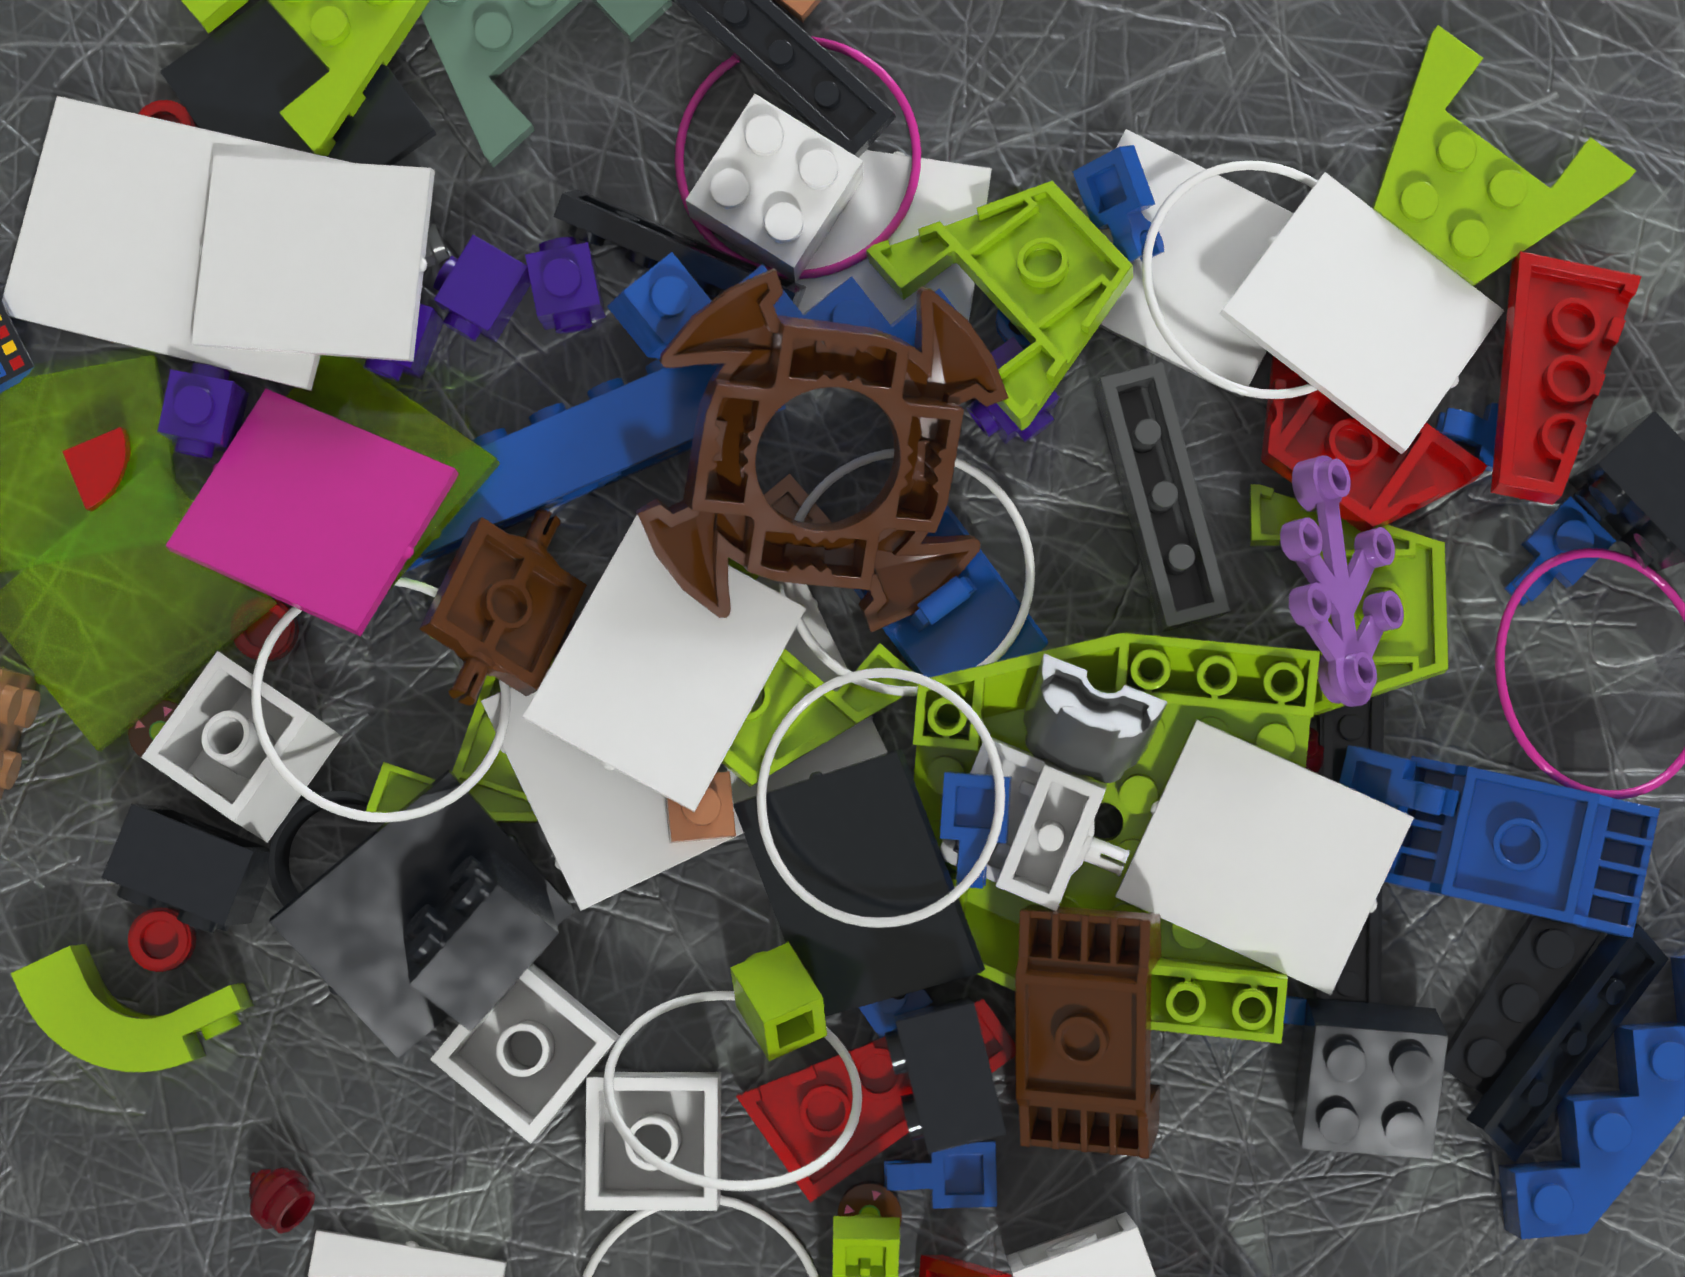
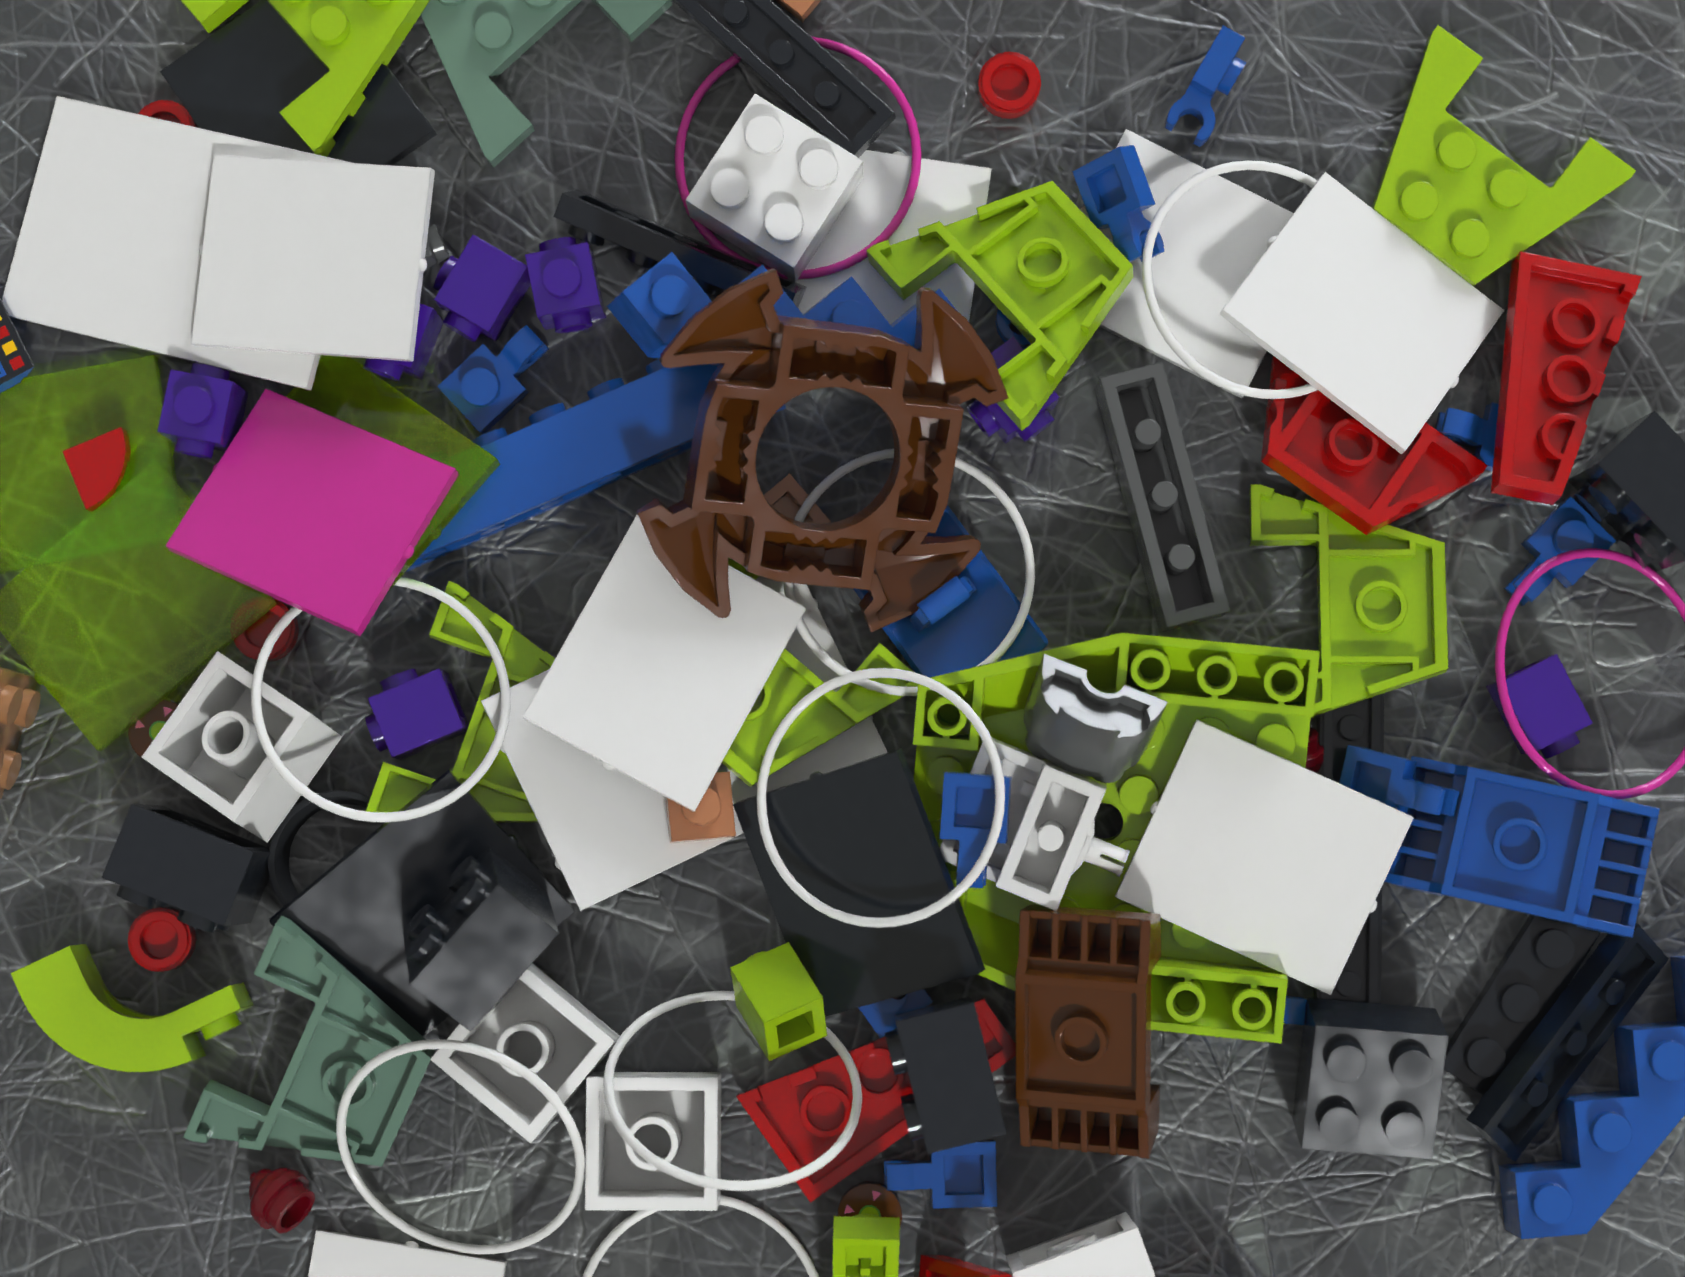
reddish brown plate [419,509,587,705] -> none
medium lavender plant [1280,455,1404,707] -> none
none -> sand green wing [183,916,436,1166]
none -> white piece [336,1039,585,1254]
none -> dark purple brick [365,668,469,760]
none -> blue plate [437,325,549,434]
none -> red tile [978,52,1041,119]
none -> blue plate [1165,25,1247,147]
none -> dark purple brick [1486,654,1593,759]

